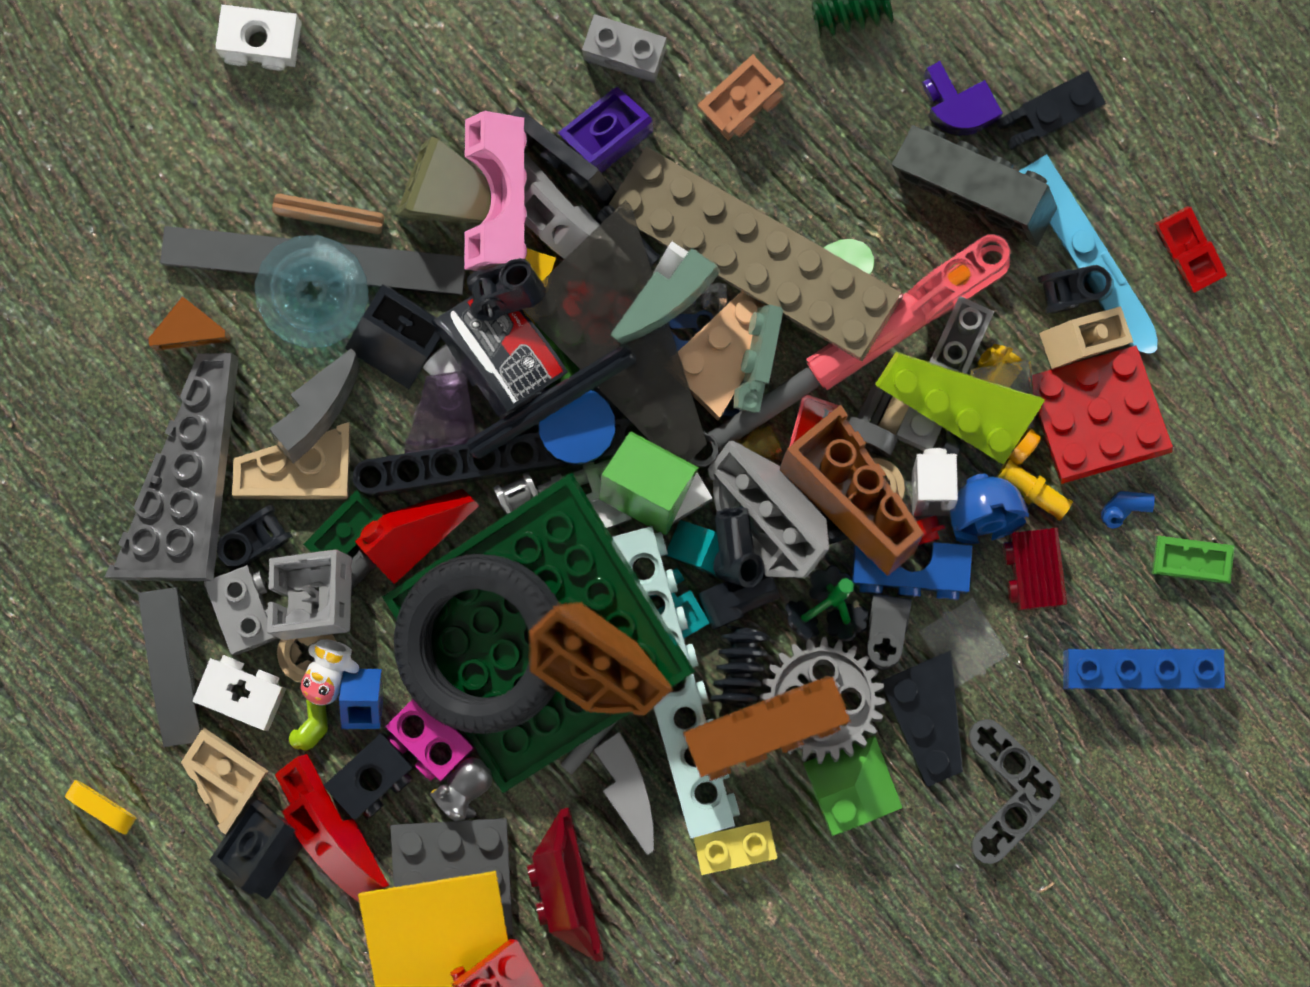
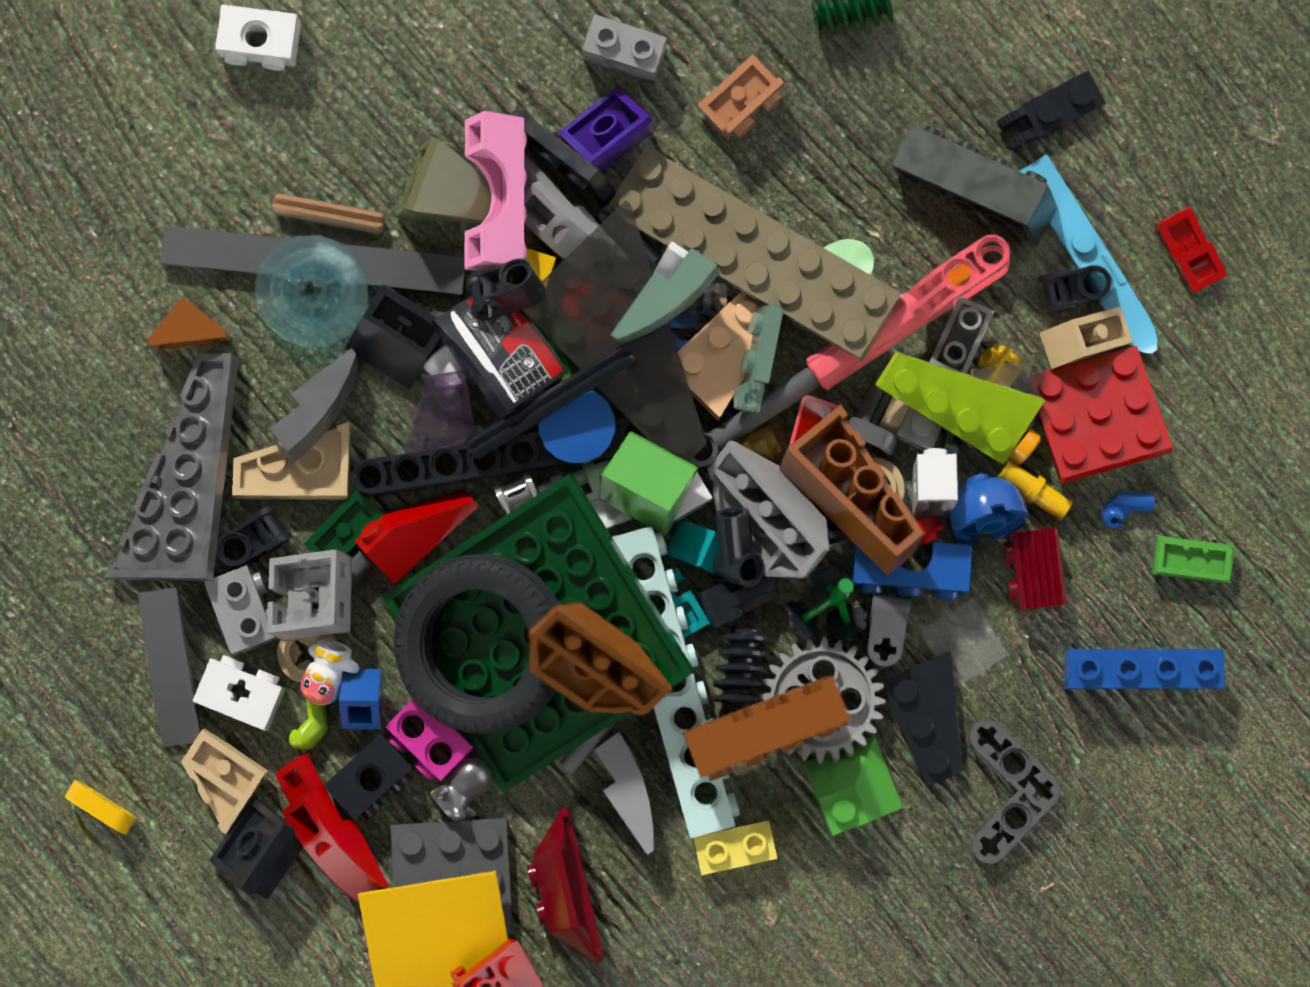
dark purple brick [922,61,1003,136] -> none

